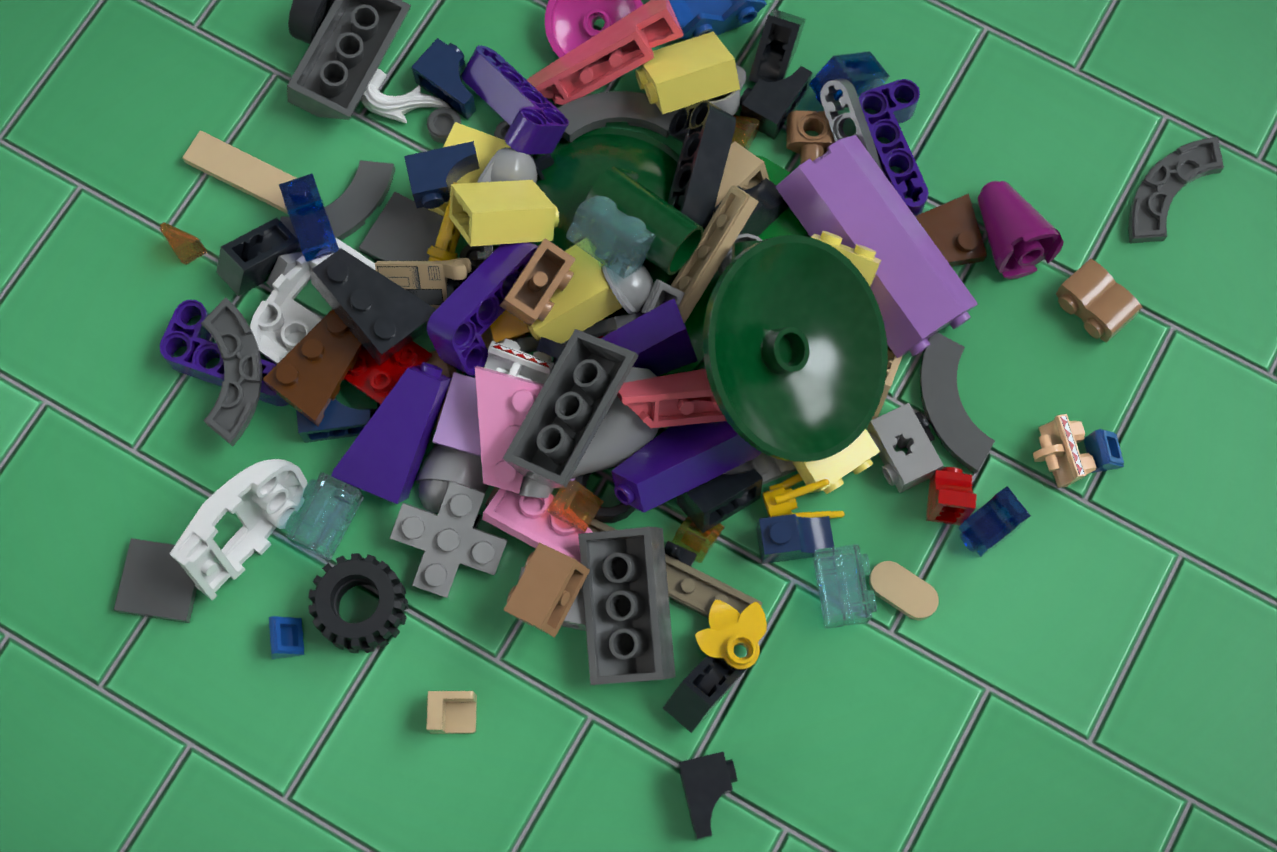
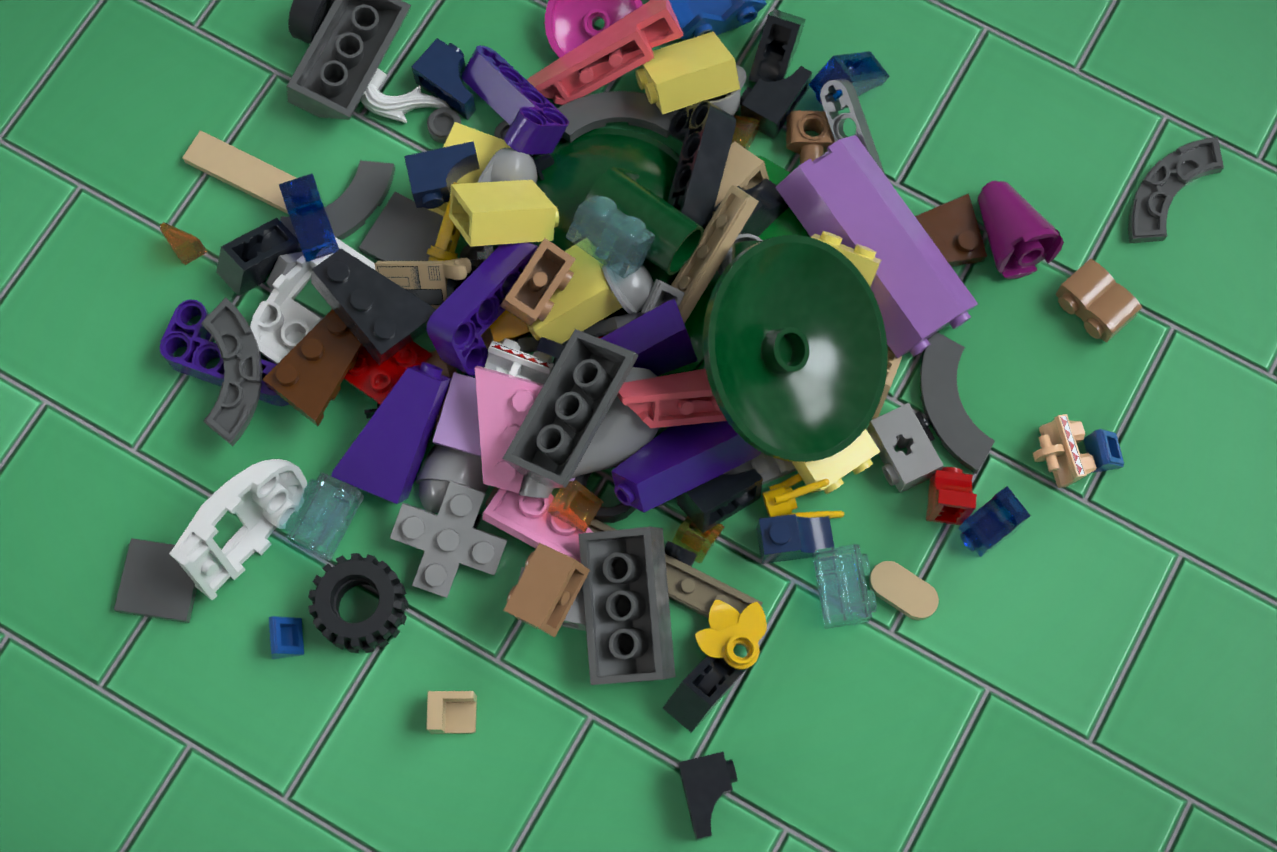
dark blue arch [296,397,373,443] -> none
dark purple beam [854,79,929,216] -> none

